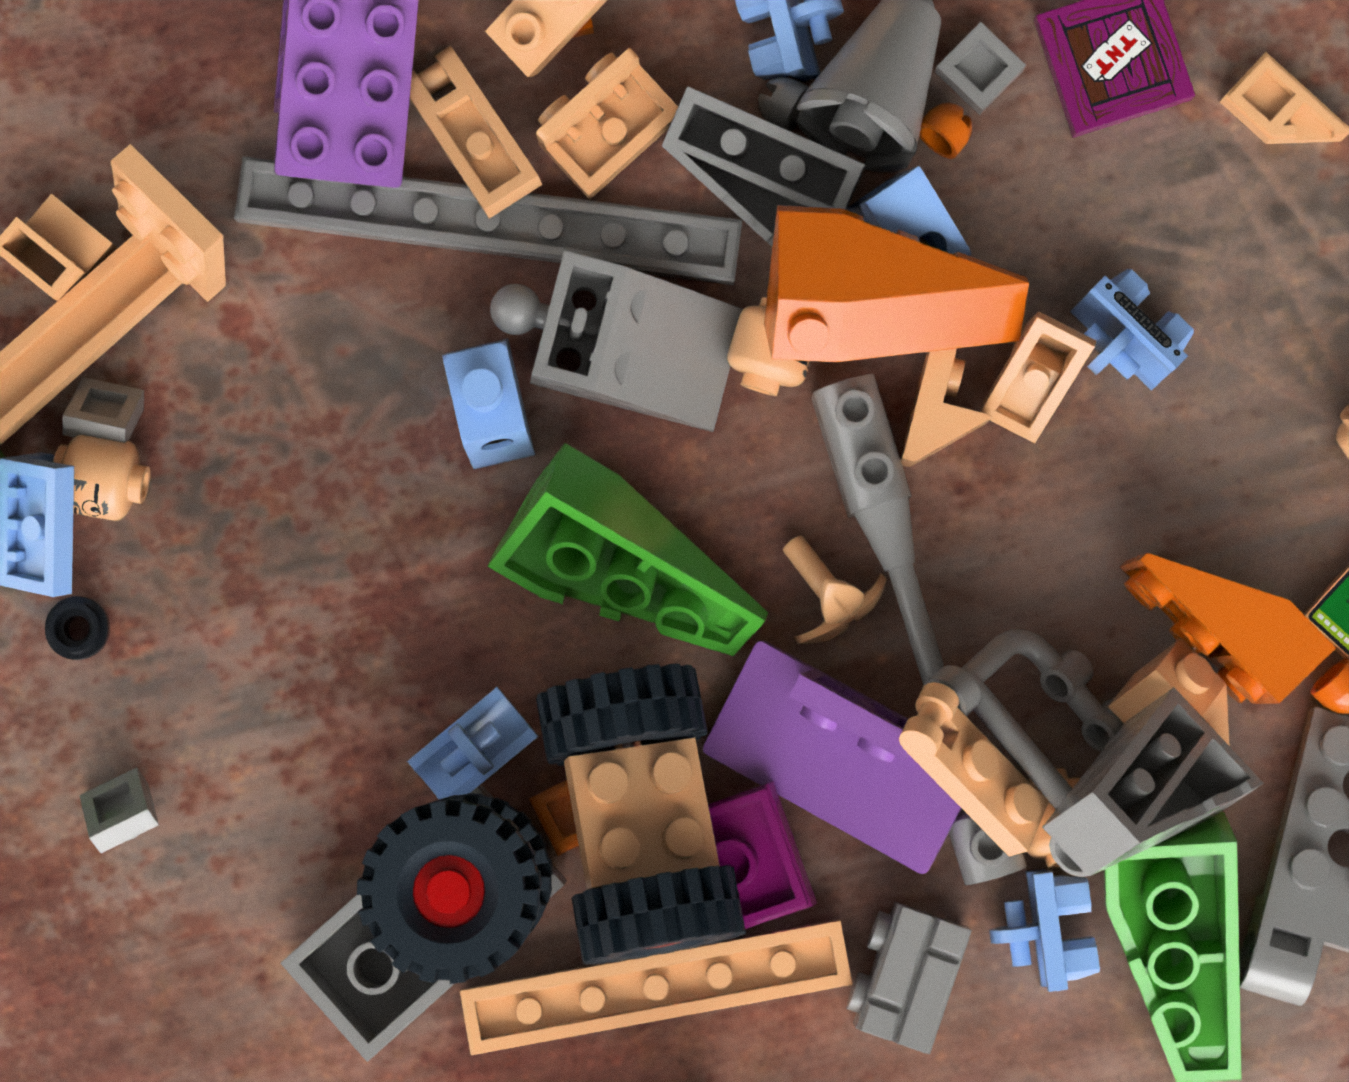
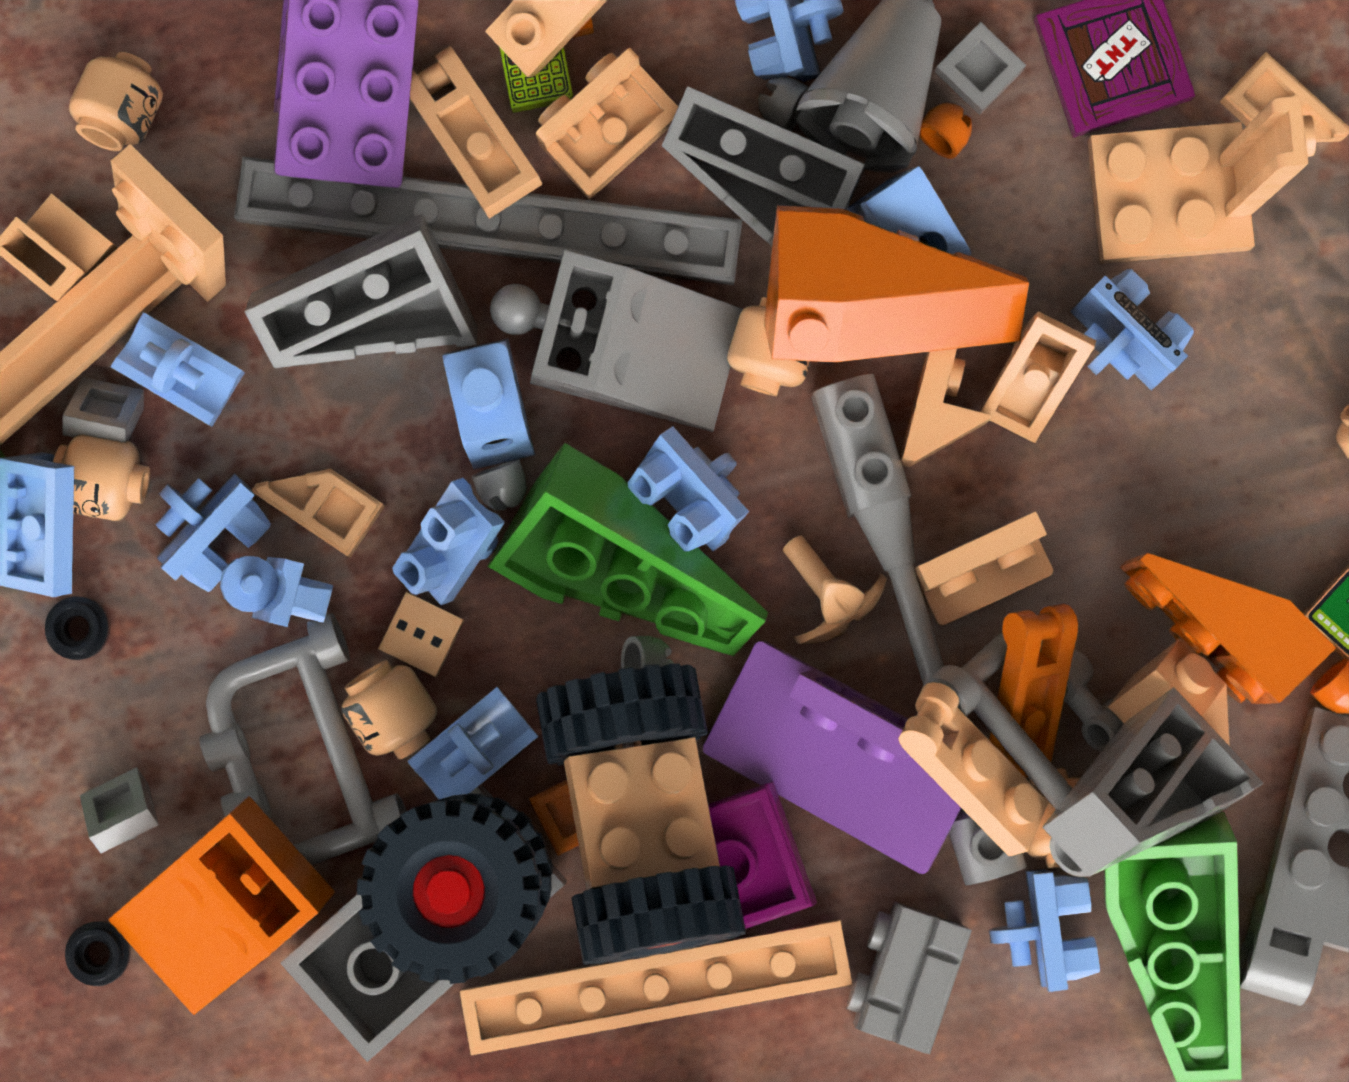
none -> black plate [65,921,131,986]
none -> light nougat head [69,52,163,151]
none -> orange slope [108,796,335,1015]
none -> light blue hips [110,312,245,427]
none -> light blue hips [155,473,271,592]
none -> light grey bar [199,613,407,865]
none -> light blue hips [220,556,333,627]
none -> light grey wedge [244,214,478,368]
none -> light nougat tile [252,469,386,558]
none -> light nougat head [341,660,437,759]
none -> light nougat tile [378,592,465,677]
none -> light blue hips [392,478,505,605]
none -> light grey hinge [471,459,527,510]
none -> lime tile [500,47,573,113]
none -> light grey hinge [621,636,674,669]
none -> light blue hips [628,426,749,551]
none -> light nougat bracket [914,511,1053,626]
none -> orange plate [989,604,1078,778]
none -> light nougat bracket [1087,95,1316,264]

